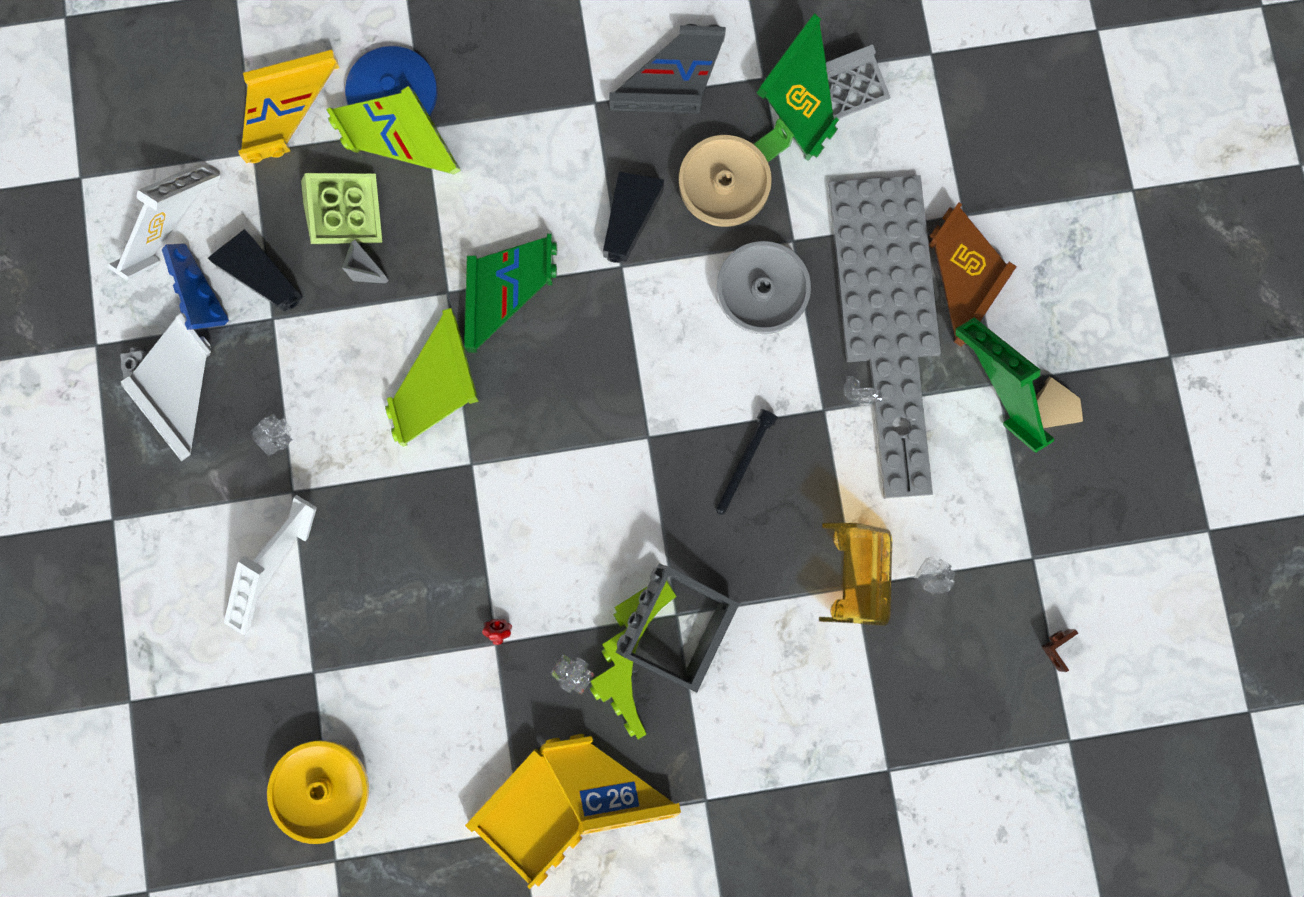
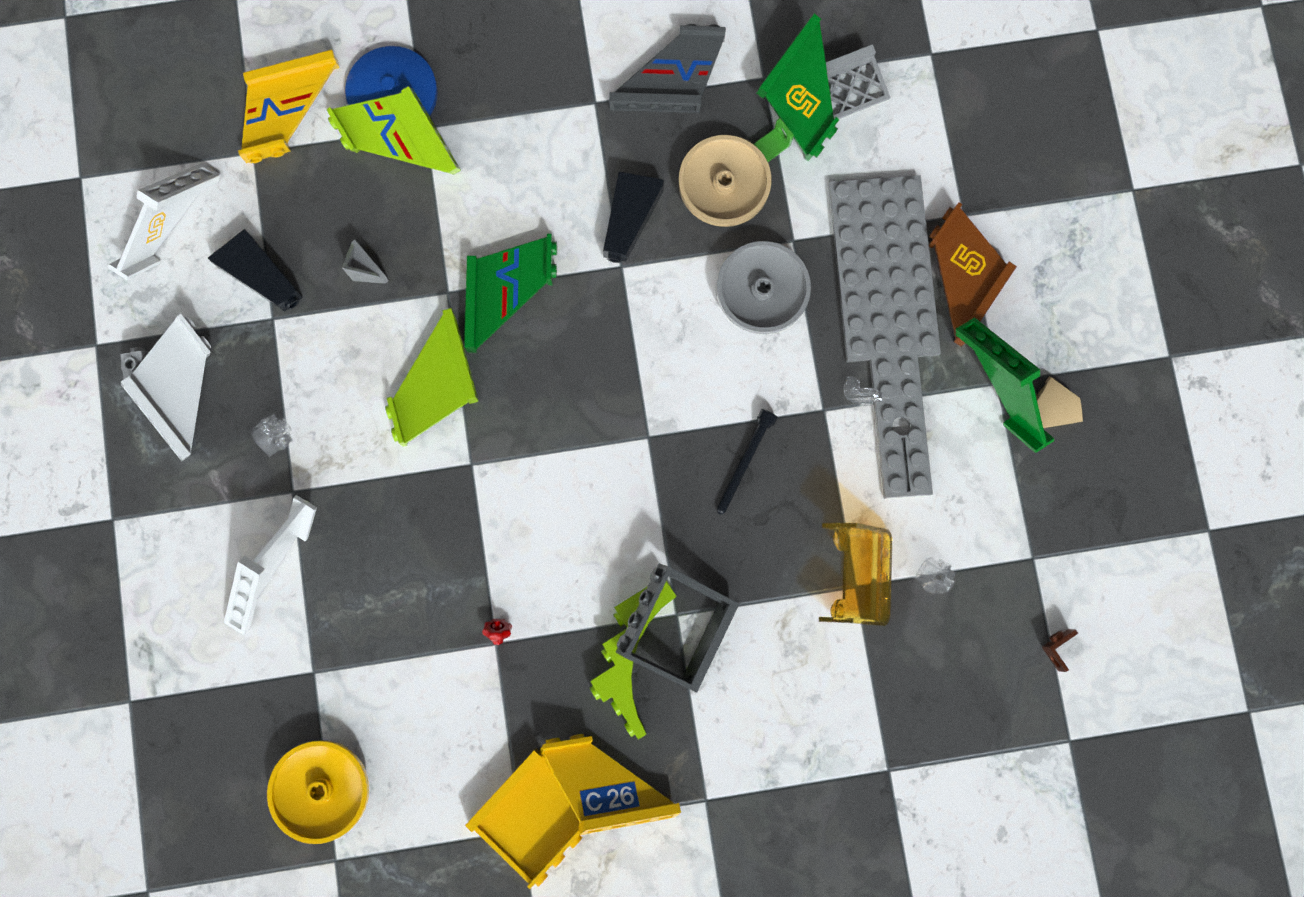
blue wing [162,243,229,330] -> none
yellowish green slope [301,173,382,244] -> none
clear brick [550,654,595,695] -> none

